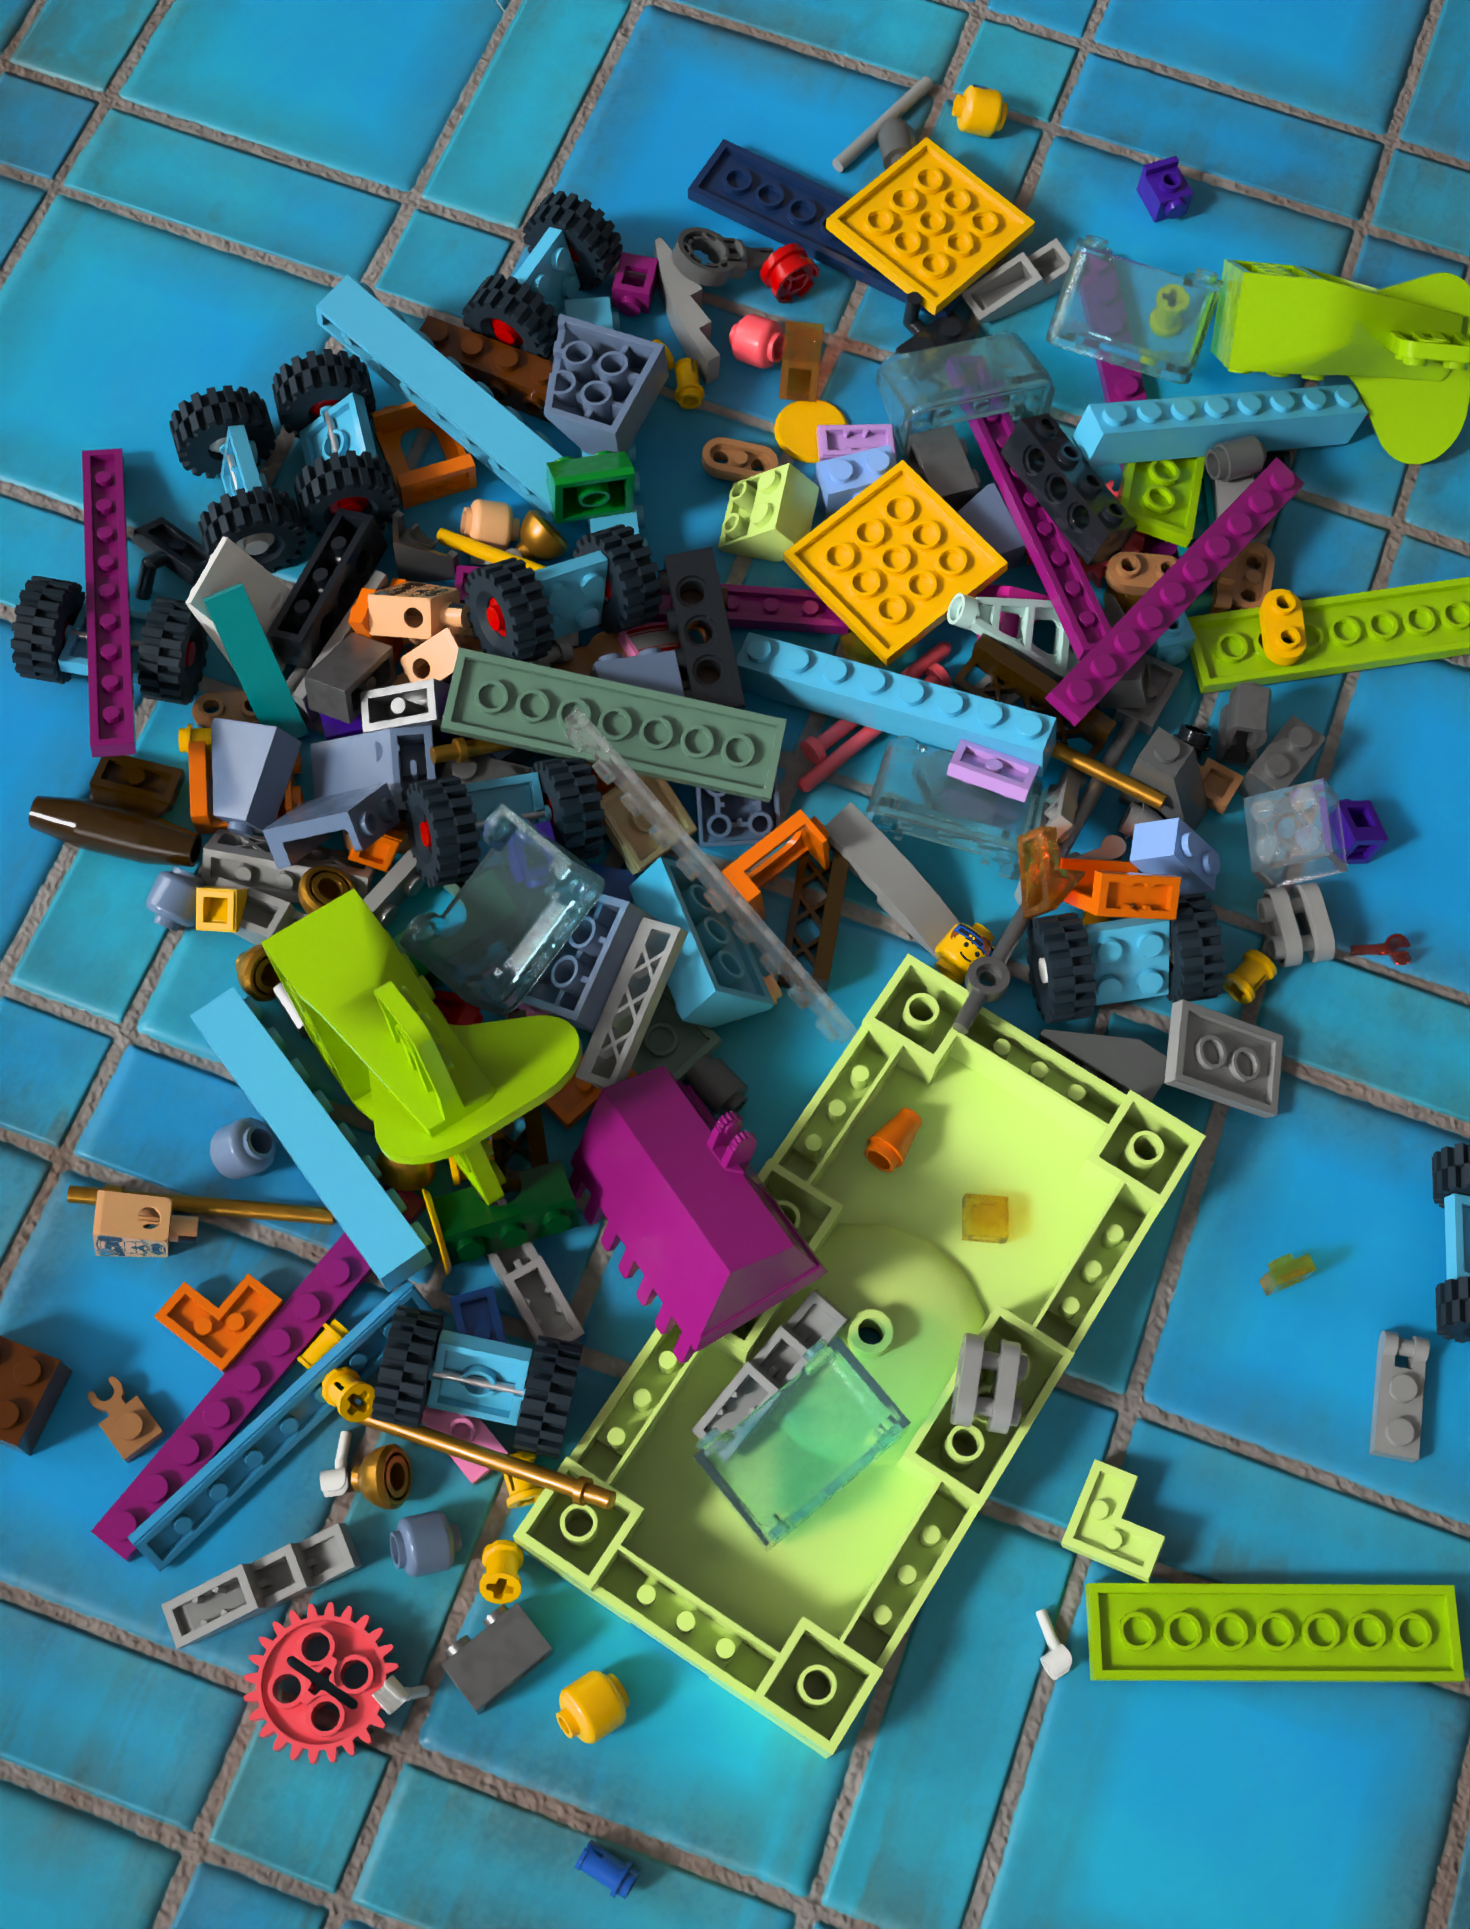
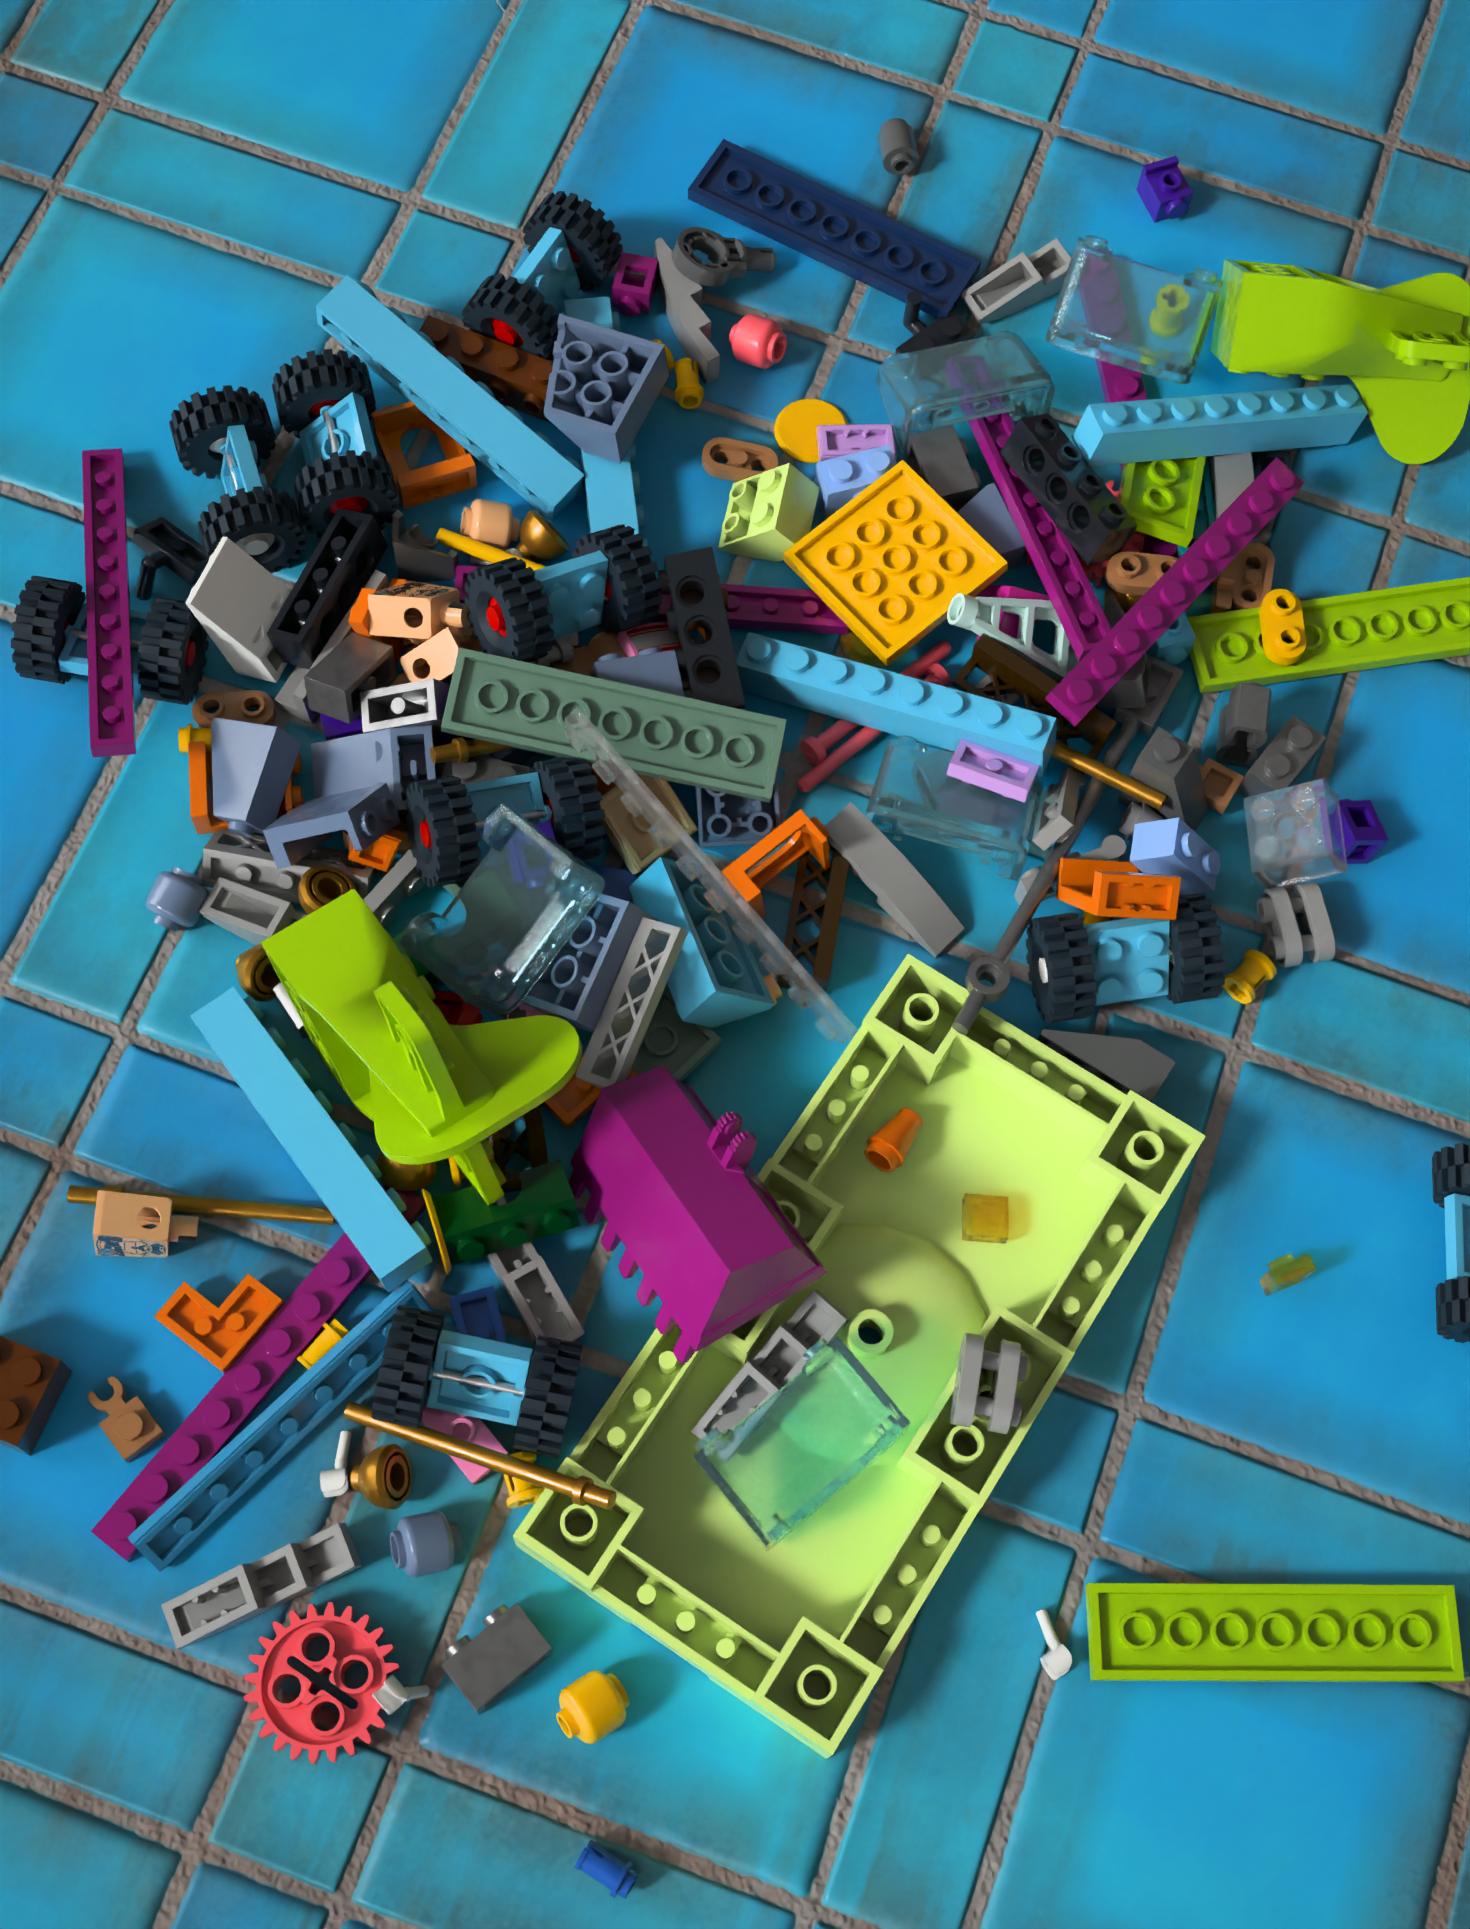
dark brown plate [29,755,202,867] -> none
yellow slope [196,886,247,933] -> none
teal tile [203,582,309,739] -> none
sand blue head [210,1117,276,1180] -> none
yellow bush [322,1367,375,1422] -> none
yellow bush [479,1540,524,1604] -> none
green slope [546,451,635,524] -> none
dark grey brick [685,1054,748,1117] -> none
red wheel [760,243,819,304] -> none
clear orange slope [779,320,824,402] -> none
yellow plate [826,137,1035,316] -> none
light grey bar [832,76,933,172] -> none
yellow head [935,923,995,985] -> none
yellow head [952,84,1008,138] -> none
clear orange slope [1017,826,1085,919] -> none
yellowish green plate [1061,1459,1165,1583] -> none
light grey plate [1164,999,1283,1119] -> none
black plate [1174,724,1212,757] -> none
dark grey brick [1205,435,1267,482] -> none
clear red hand [1350,933,1412,965] -> none
light grey plate [1369,1330,1430,1463] -> none

